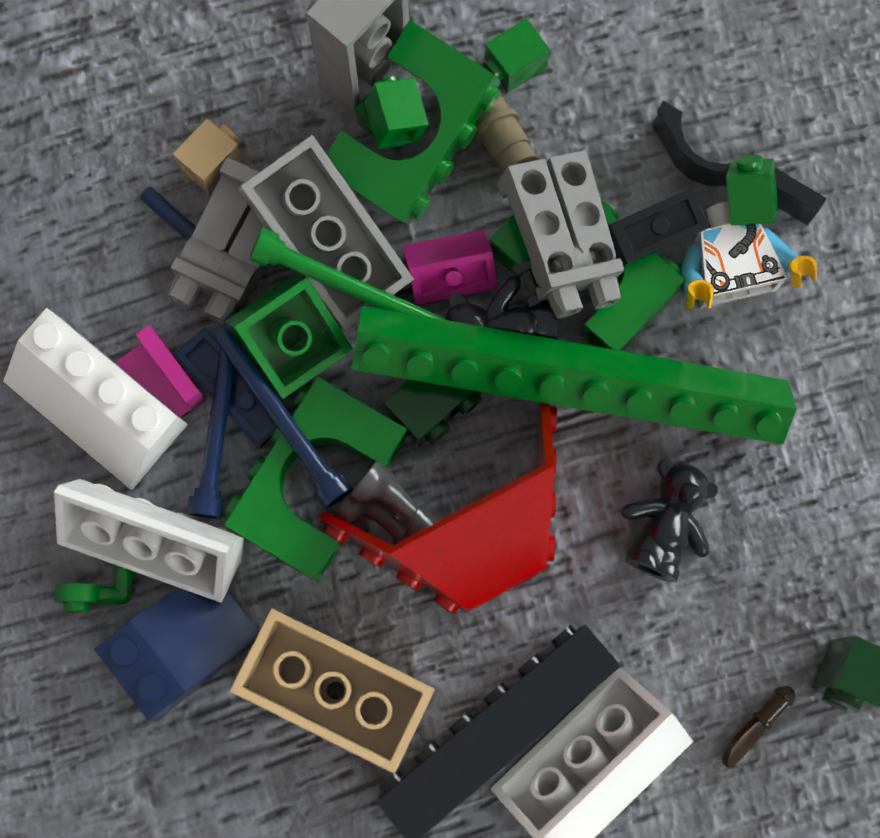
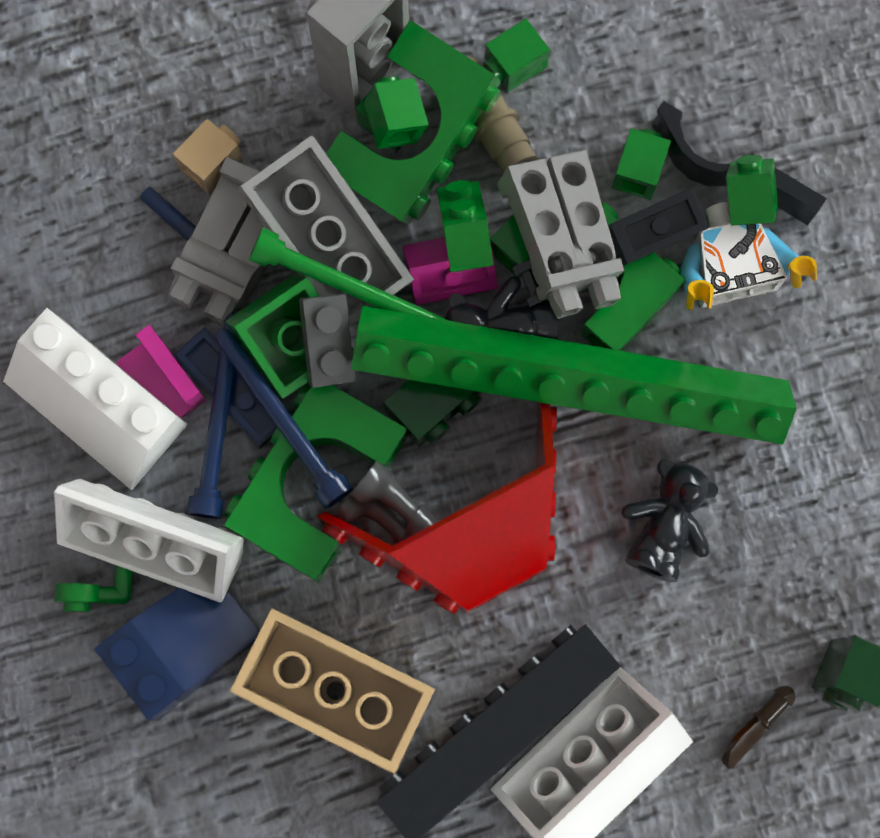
none -> dark grey plate [299,293,355,388]
none -> green brick [437,180,494,273]
none -> green brick [611,128,671,201]

